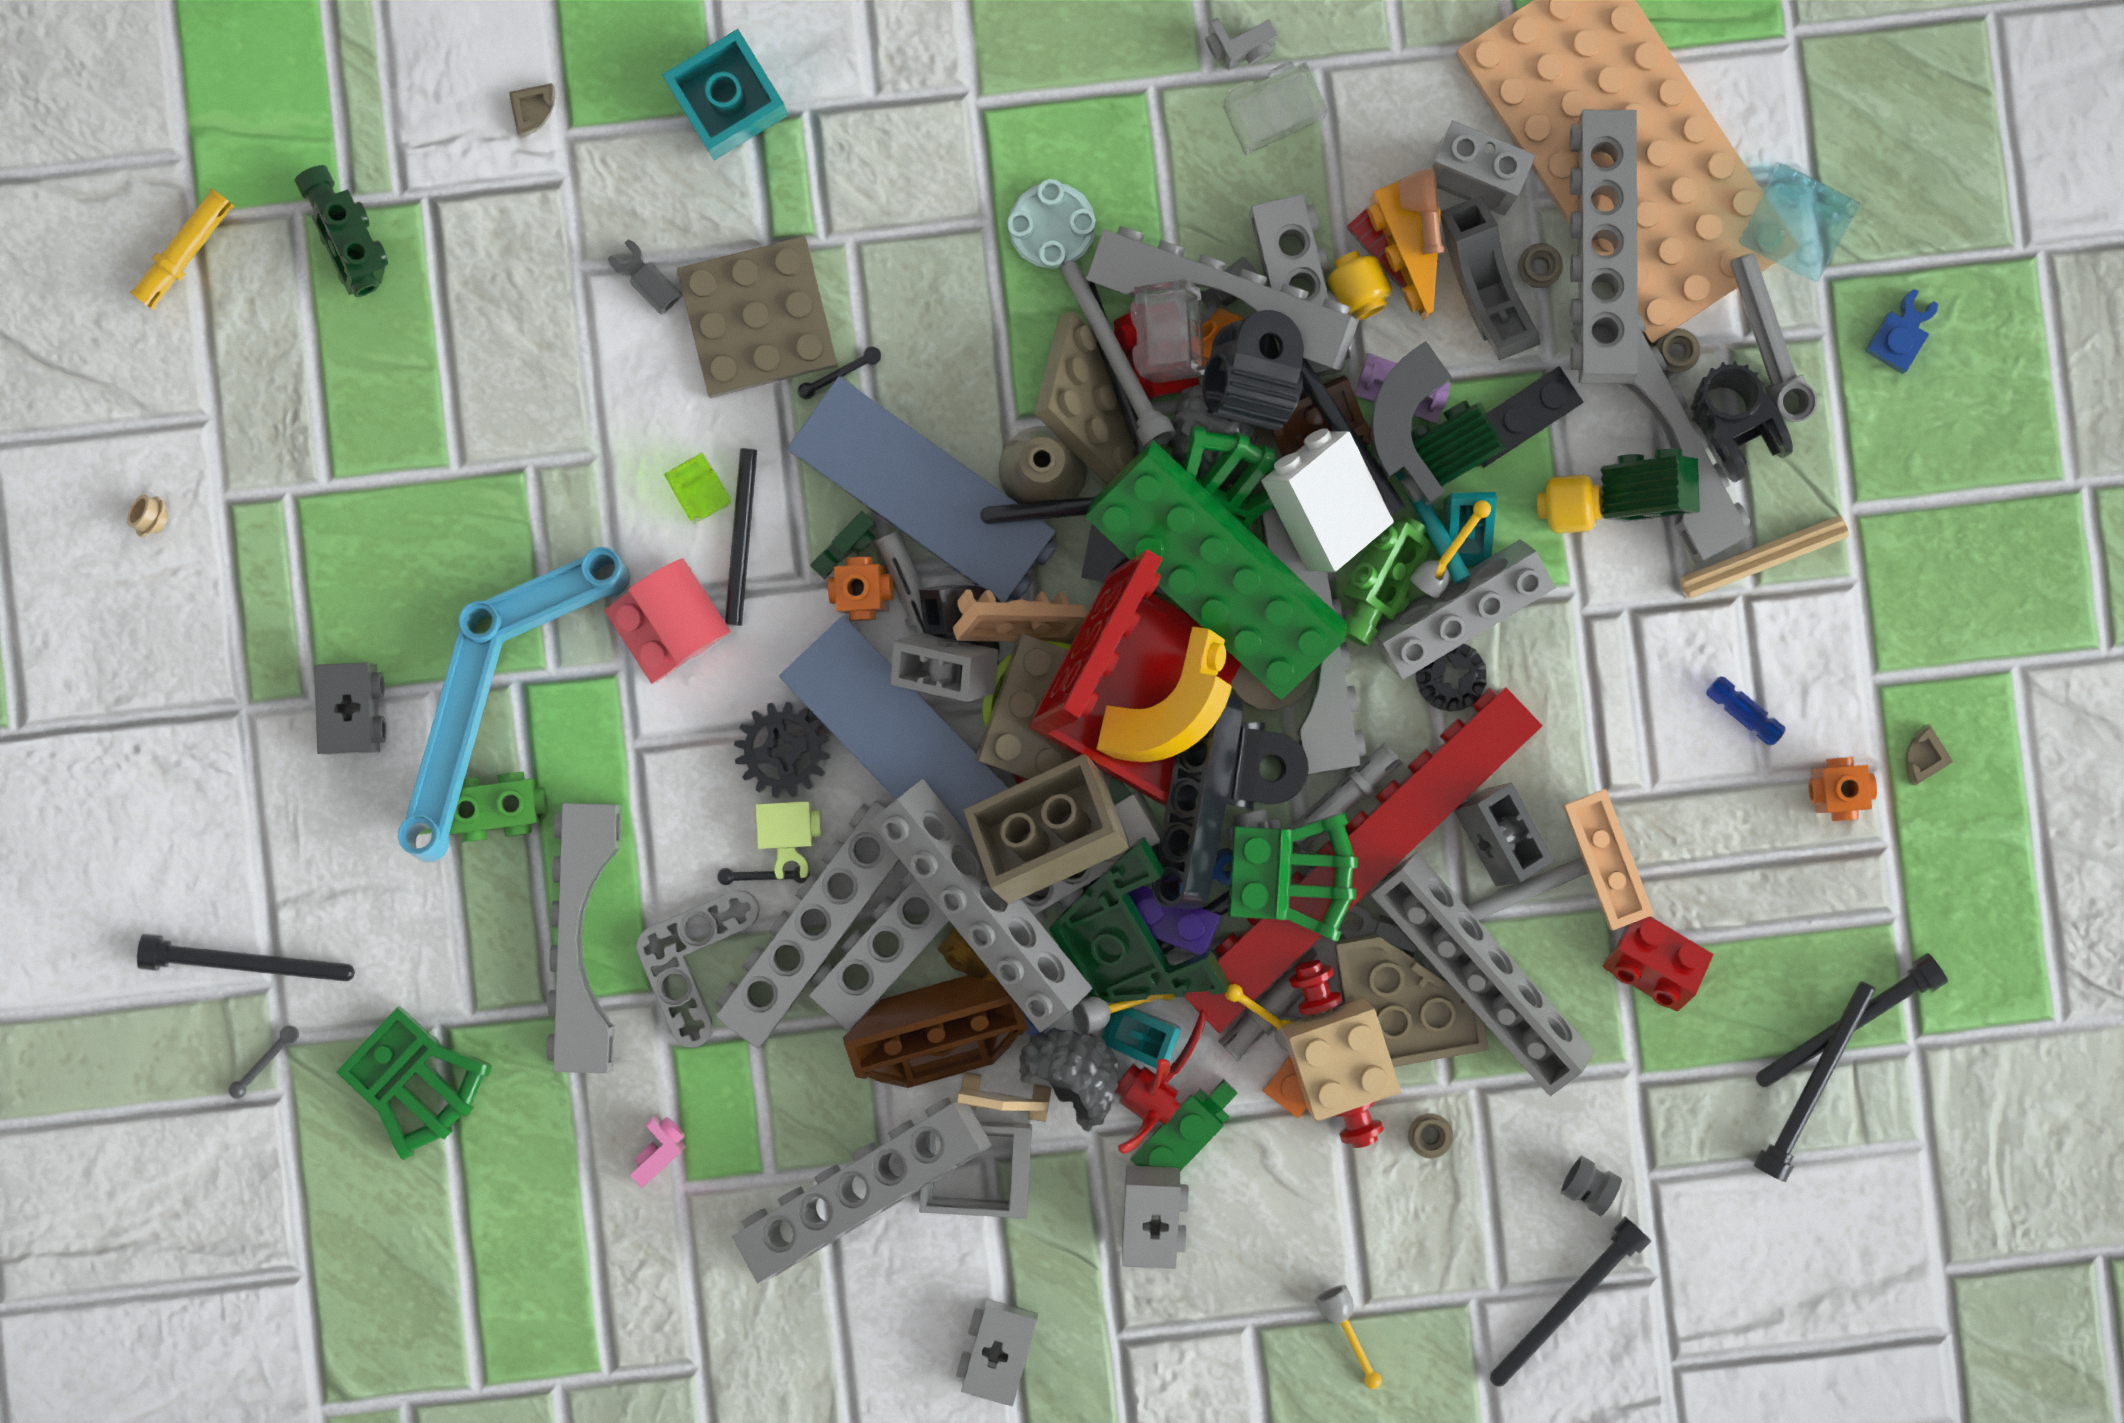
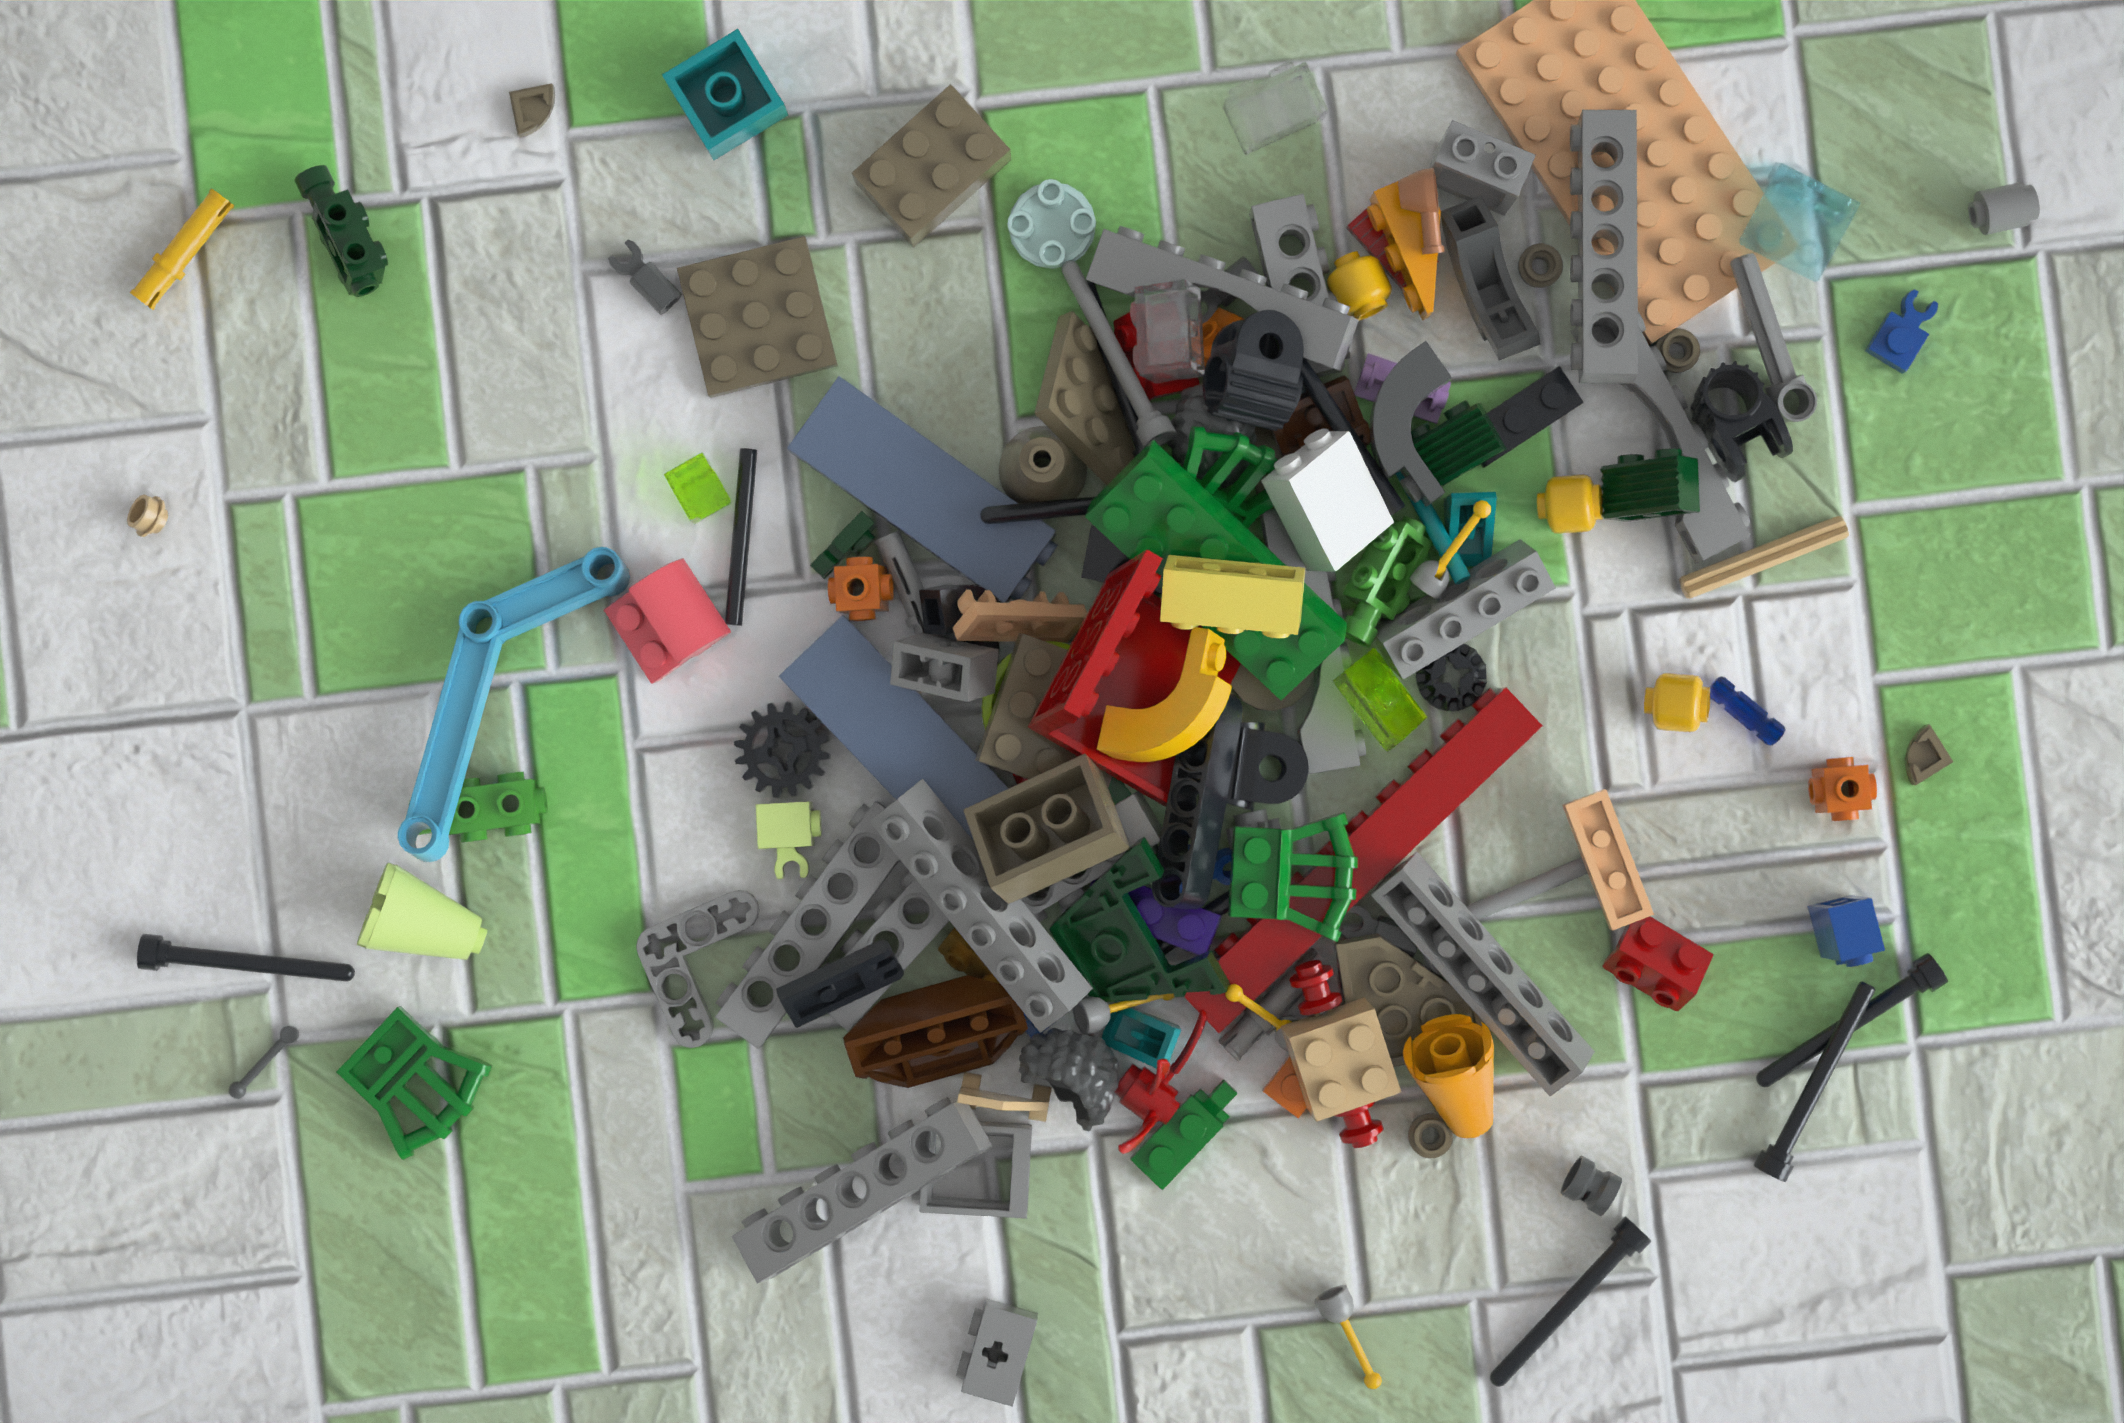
dark grey brick [314,662,386,755] -> none
light grey arch [546,803,622,1073] -> none
bright pink bracket [630,1115,686,1188] -> none
black hinge [717,866,810,885] -> none
black hinge [798,347,881,400] -> none
light grey brick [1122,1165,1189,1269] -> none
light grey bracket [1205,18,1278,70] -> none
light grey pin [1286,742,1403,851] -> none
dark grey brick [1454,782,1554,886] -> none
none -> yellowish green cone [357,863,488,960]
none -> black hinge [776,940,904,1028]
none -> dark tan brick [852,84,1011,248]
none -> light yellow brick [1160,555,1305,638]
none -> clear neon green plate [1333,648,1428,752]
none -> light orange cone [1403,1014,1494,1138]
none -> yellow head [1644,673,1710,732]
none -> blue brick [1807,895,1885,967]
none -> light grey brick [1968,183,2040,235]

